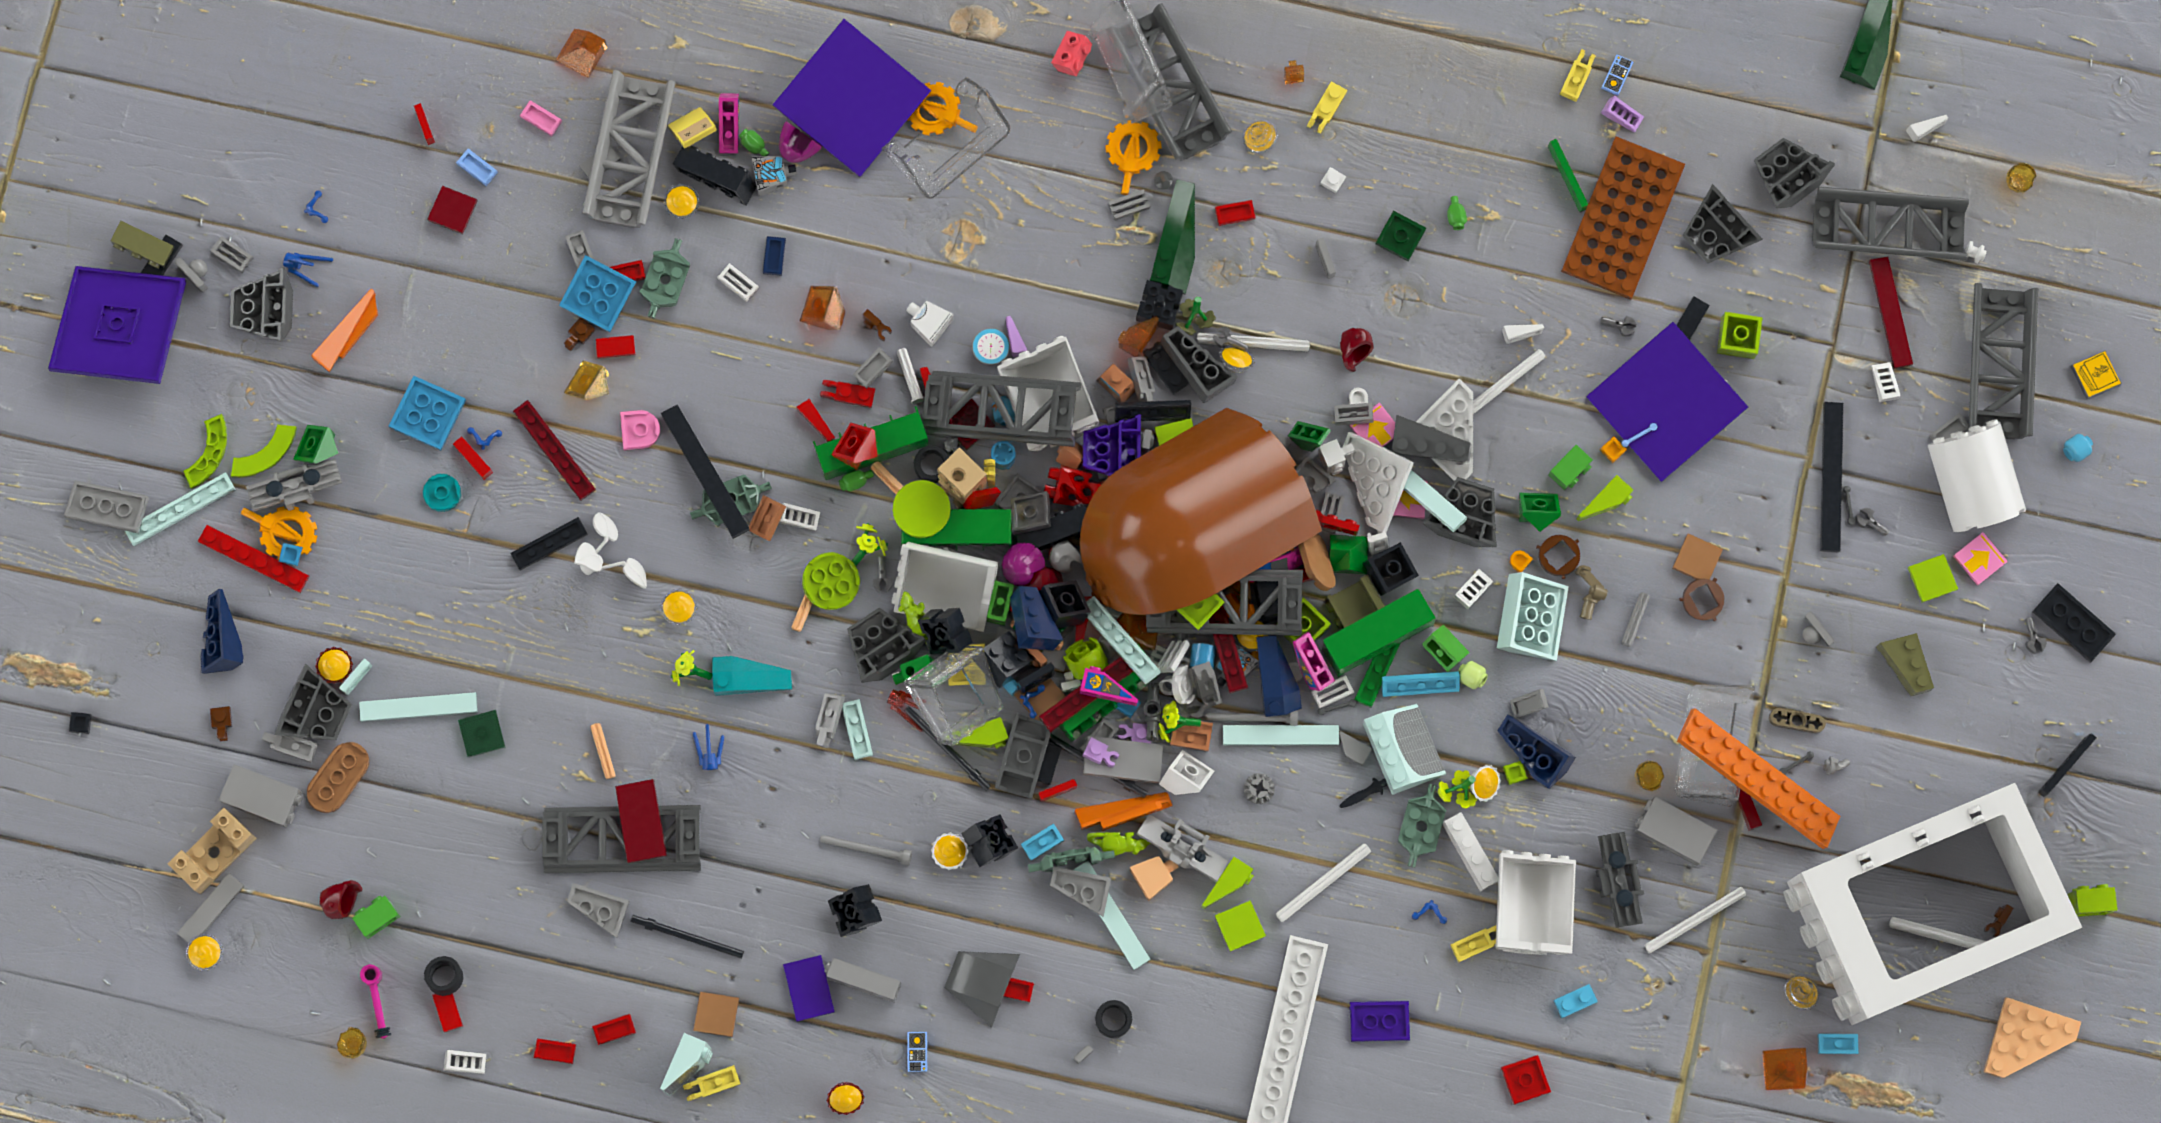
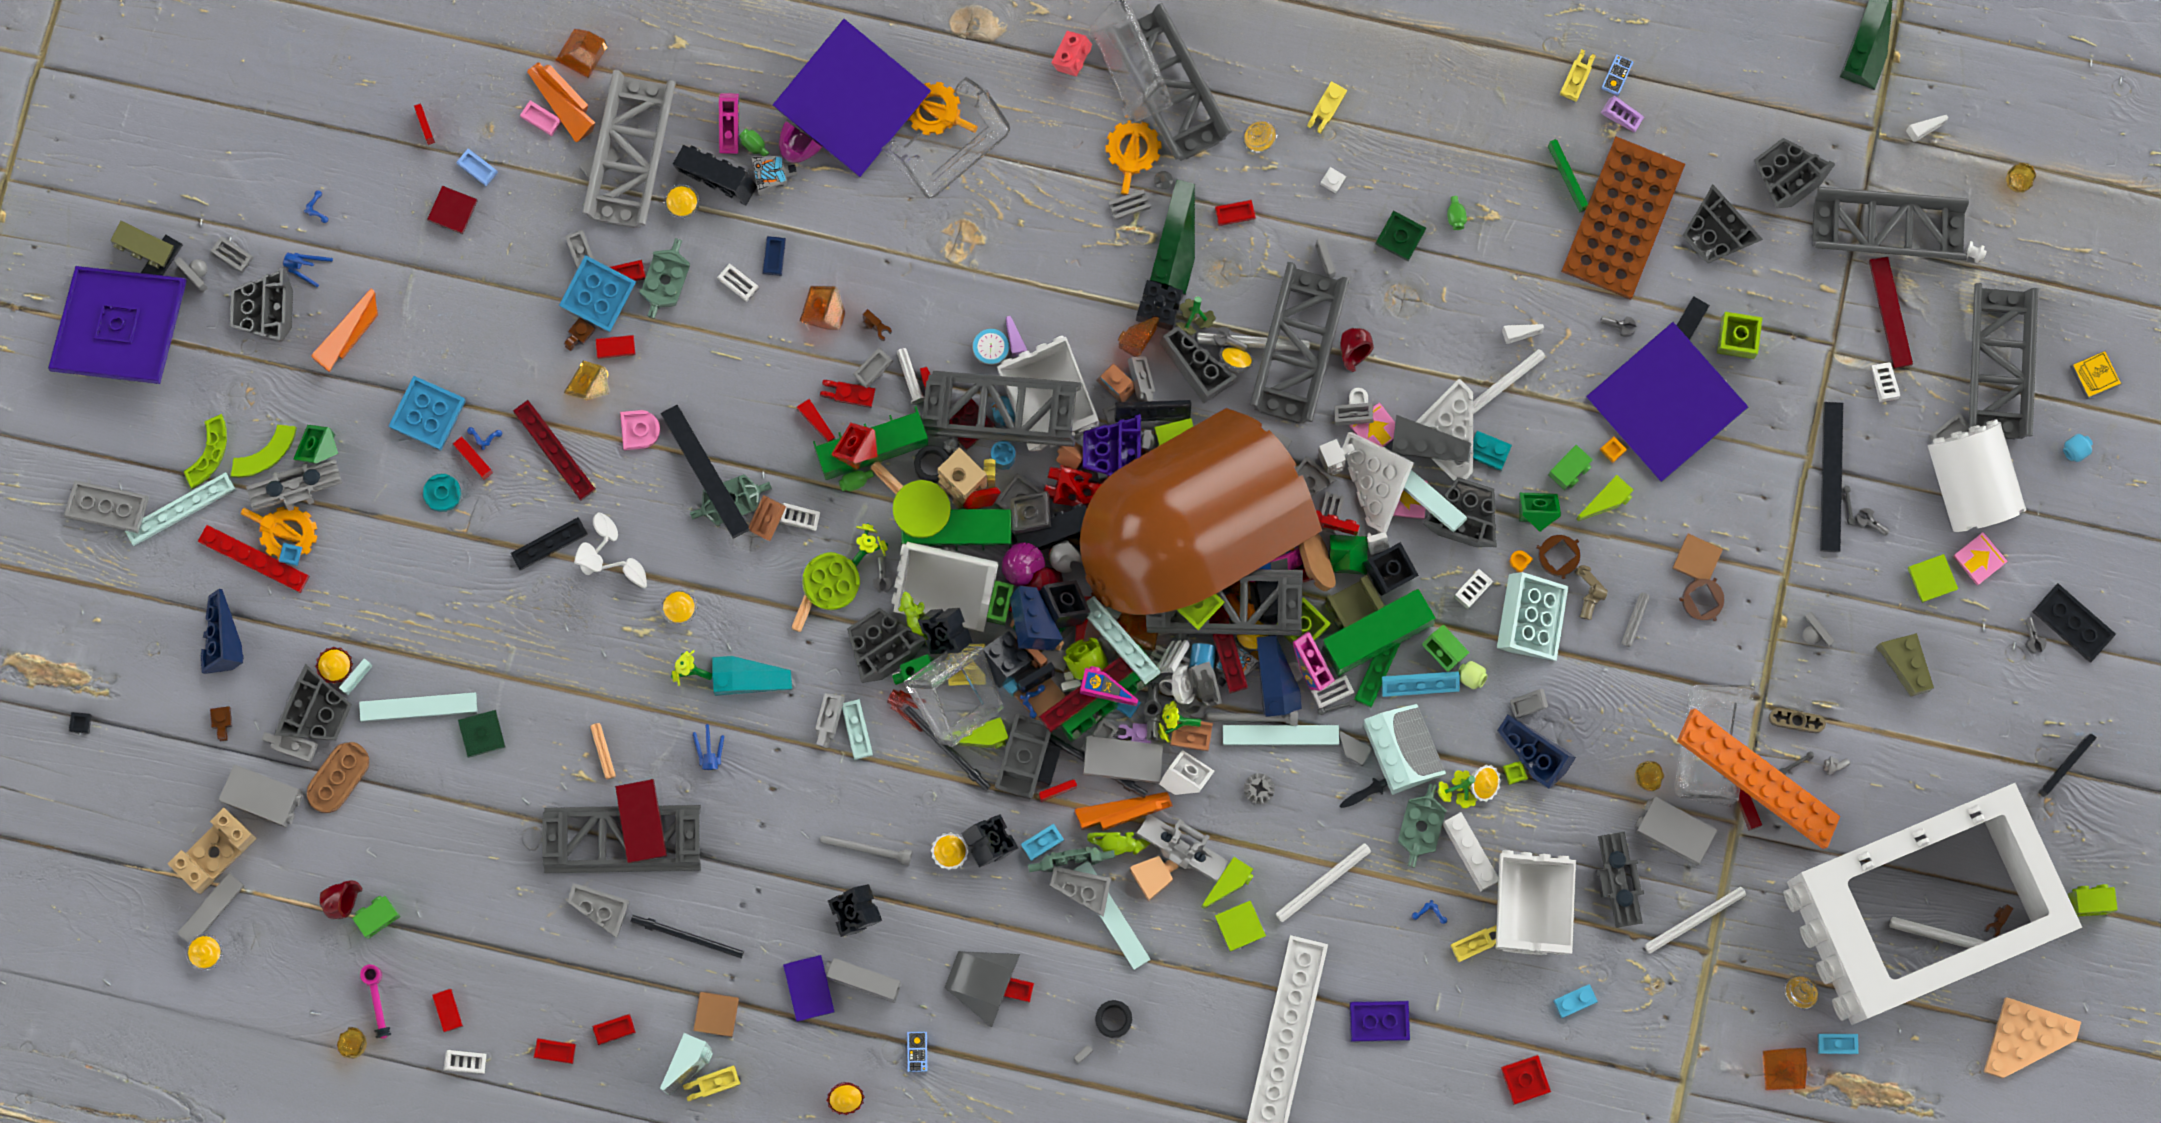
black tyre [424,956,464,996] -> none
light yellow slope [667,107,717,149] -> none
white torso [906,301,954,347] -> none
lavender plate [1082,737,1119,768] -> none
black plate [1142,341,1189,395] -> none
clear orange tile [1284,60,1304,84] -> none
green slope [1287,421,1331,452] -> none
light blue hinge [1621,423,1657,447] -> none
none -> orange wedge [527,62,595,142]
none -> dark grey piece [1250,262,1350,423]
none -> teal plate [1473,431,1512,471]

